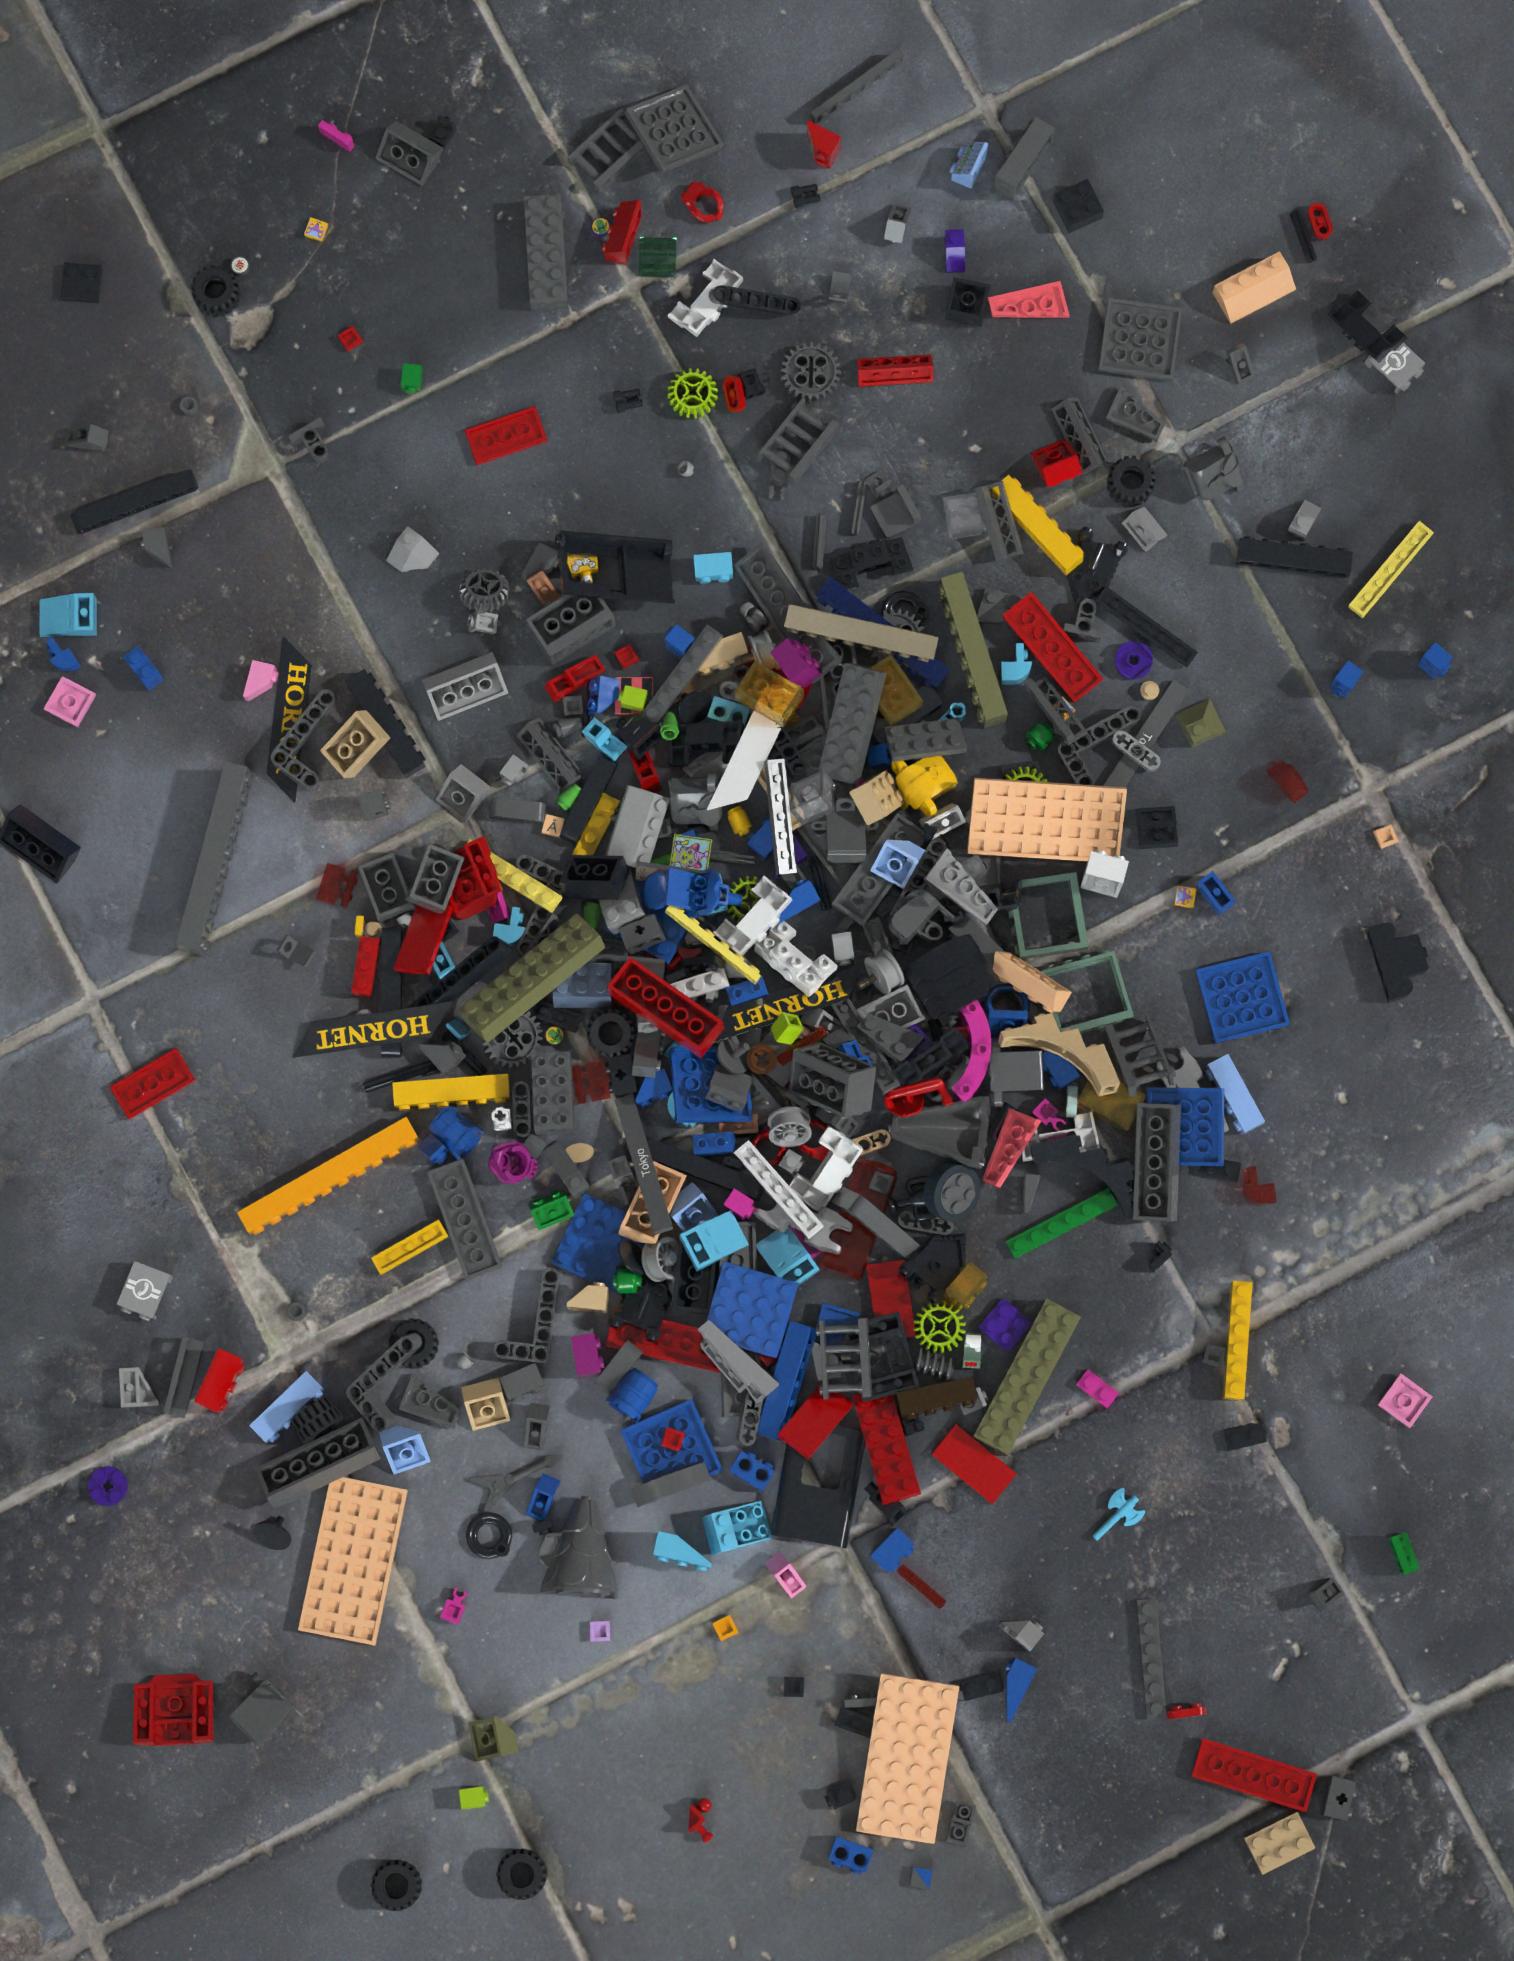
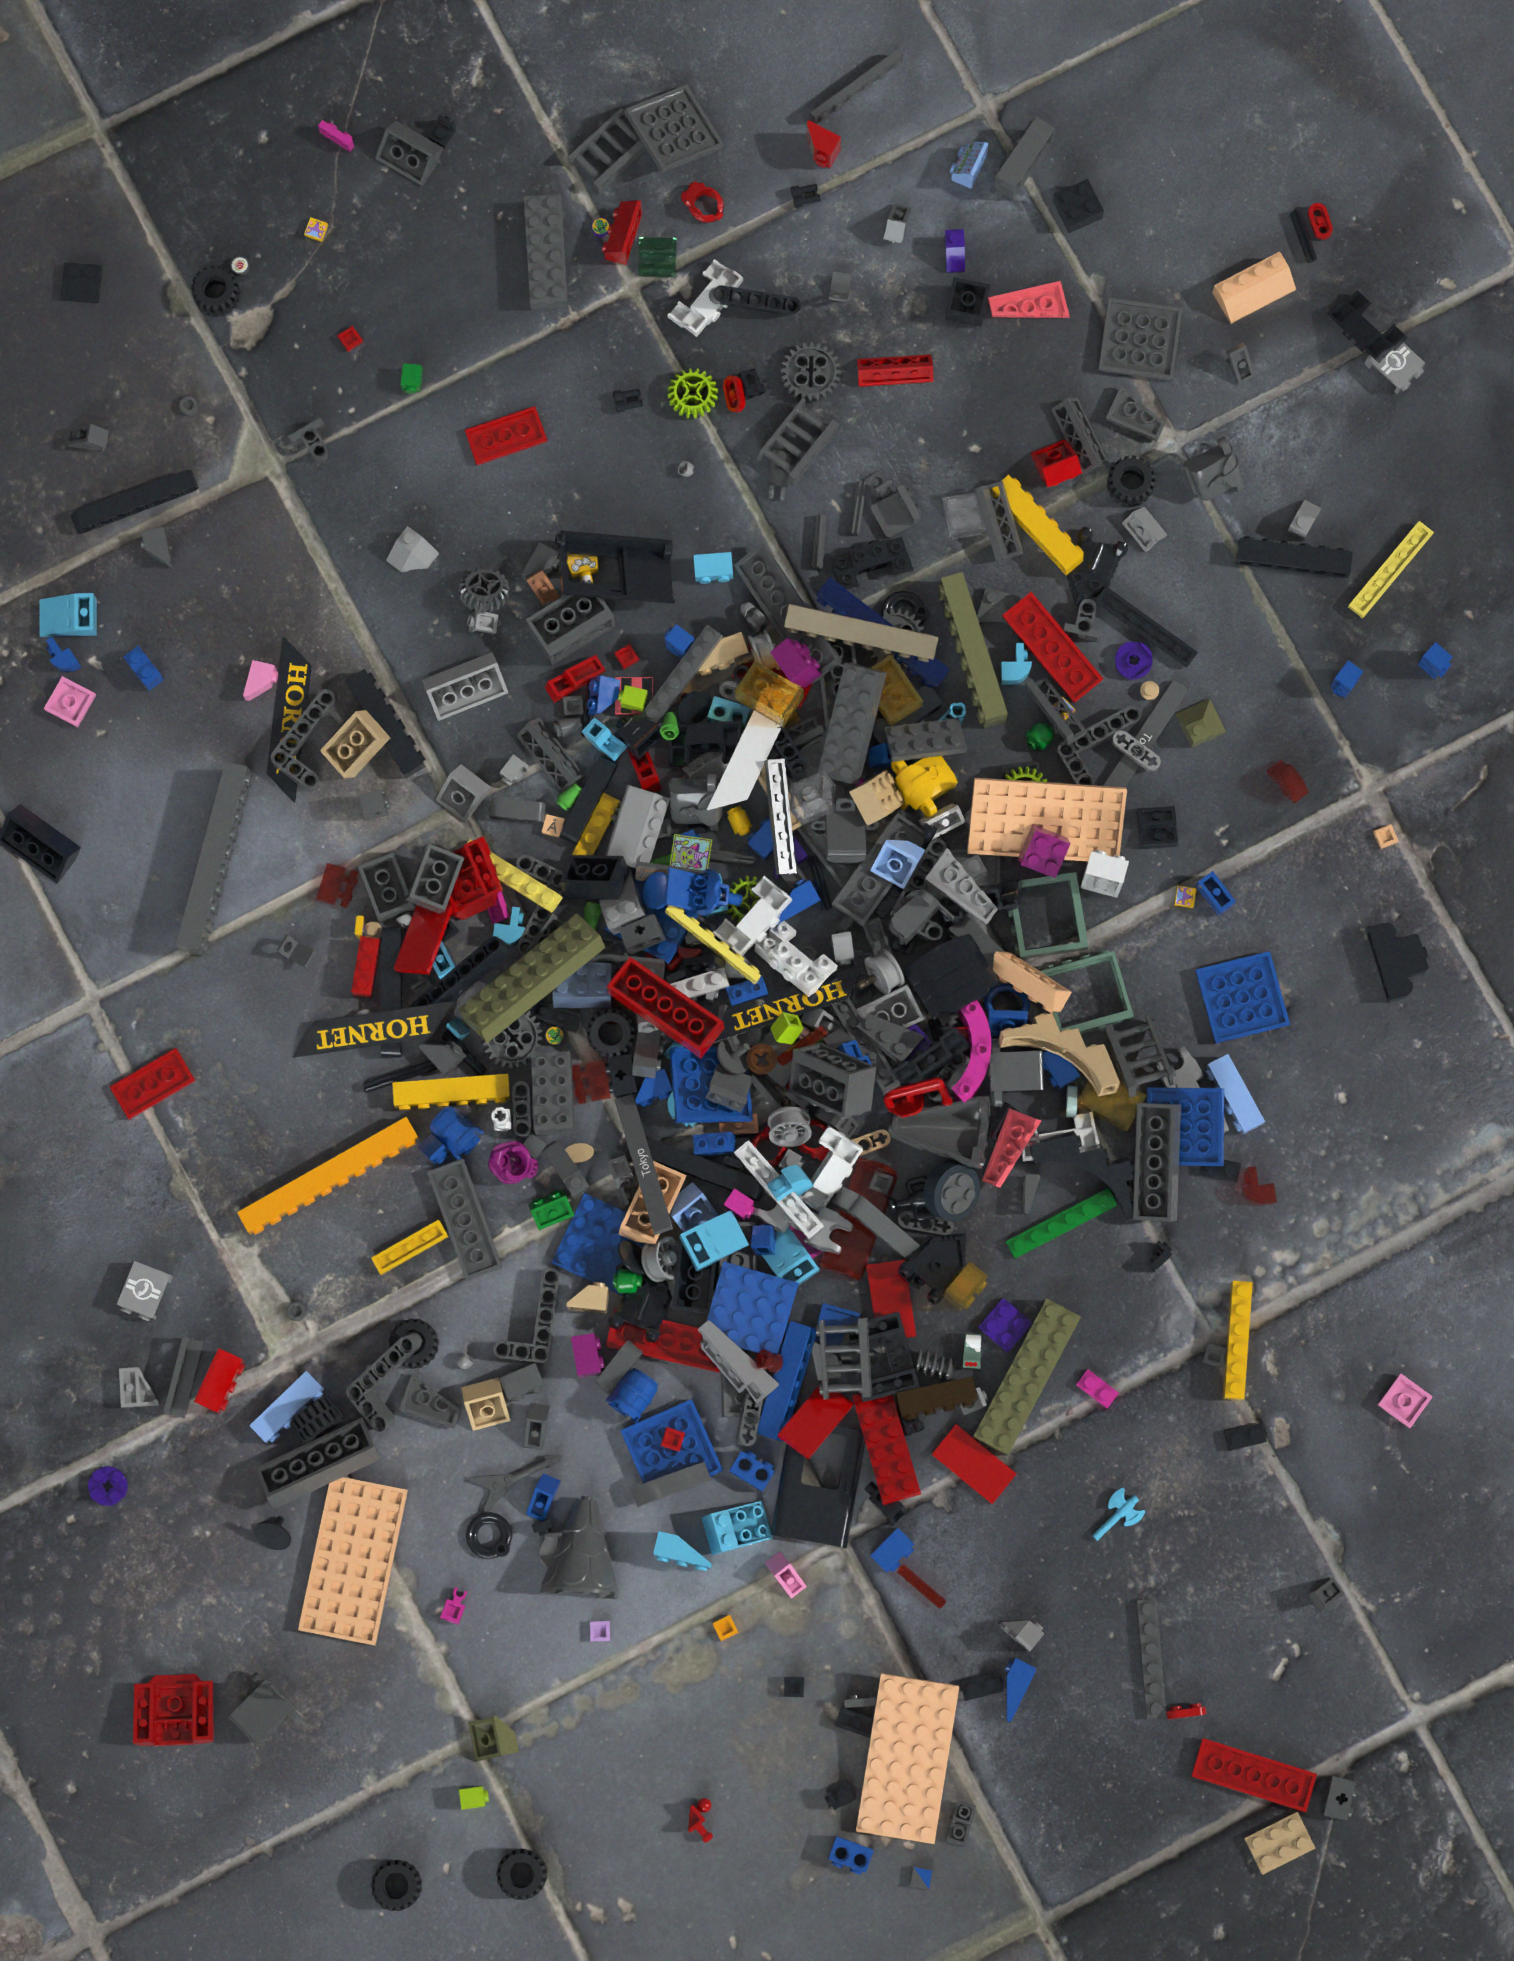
light blue slope [379,1426,431,1475] -> none
lime gear [913,1301,966,1353] -> none
dark pink plate [1031,1098,1066,1132] -> none
green bracket [1388,1532,1420,1576] -> none
none -> blue brick [751,1224,776,1256]
none -> clear red wheel [756,1349,783,1373]
none -> medium azure brick [766,1165,813,1202]
none -> magenta brick [1018,825,1071,878]

